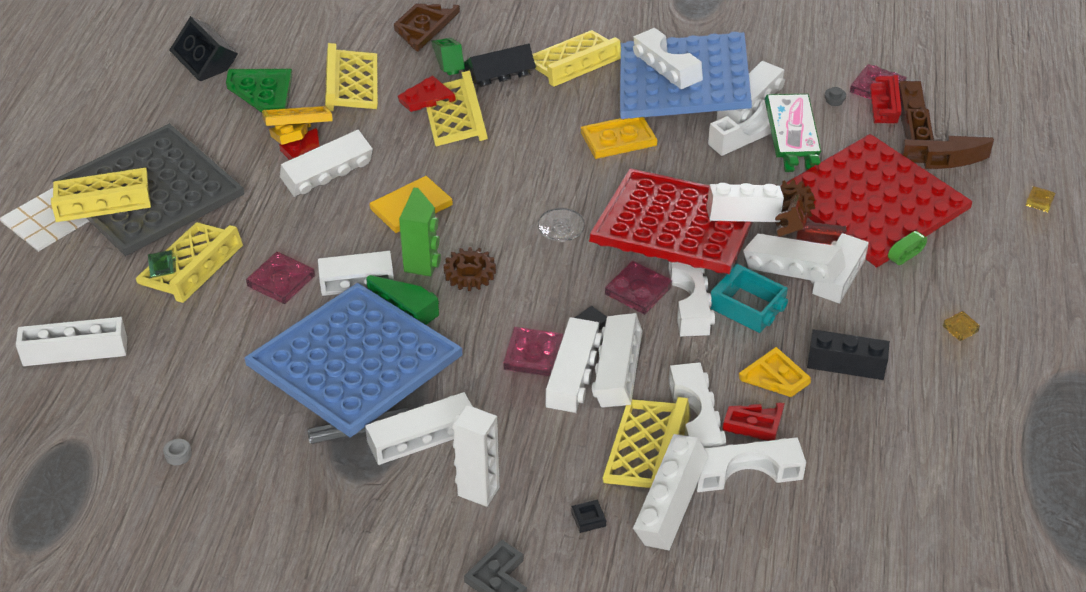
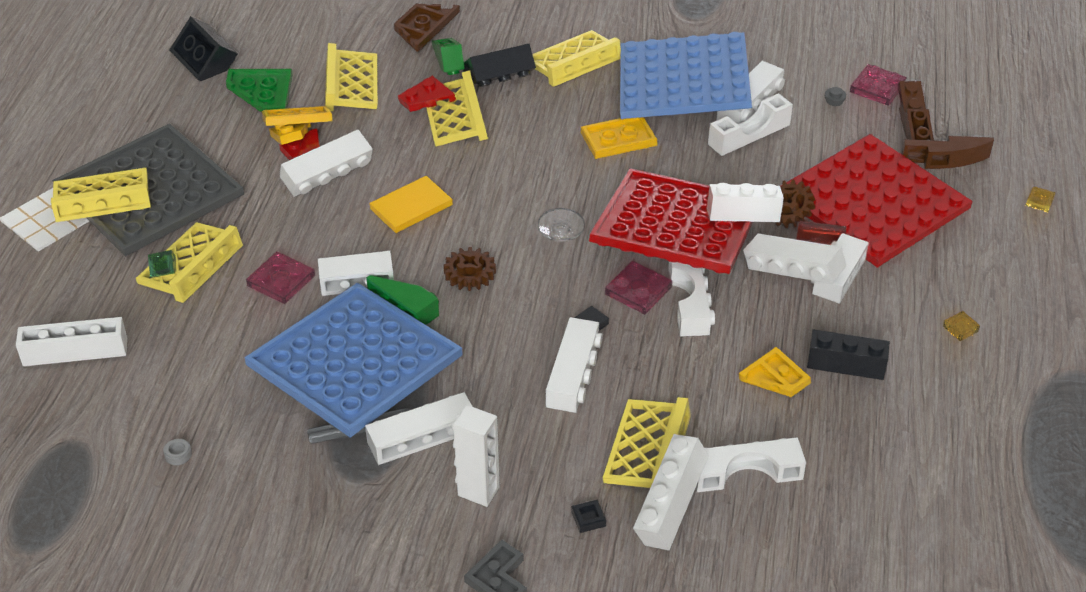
bright green slope [399,187,441,277] -> none
clear pink plate [503,327,563,376] -> none
white brick [592,313,642,408] -> none
white arch [633,28,703,89] -> none
white arch [669,362,726,448] -> none
teal window [710,264,788,333] -> none
red wing [722,403,785,441] -> none
tile [764,94,821,172] -> none
reddish brown hinge [775,194,808,237] -> none
red hinge [870,75,902,123] -> none
bright green beam [888,231,927,265] -> none

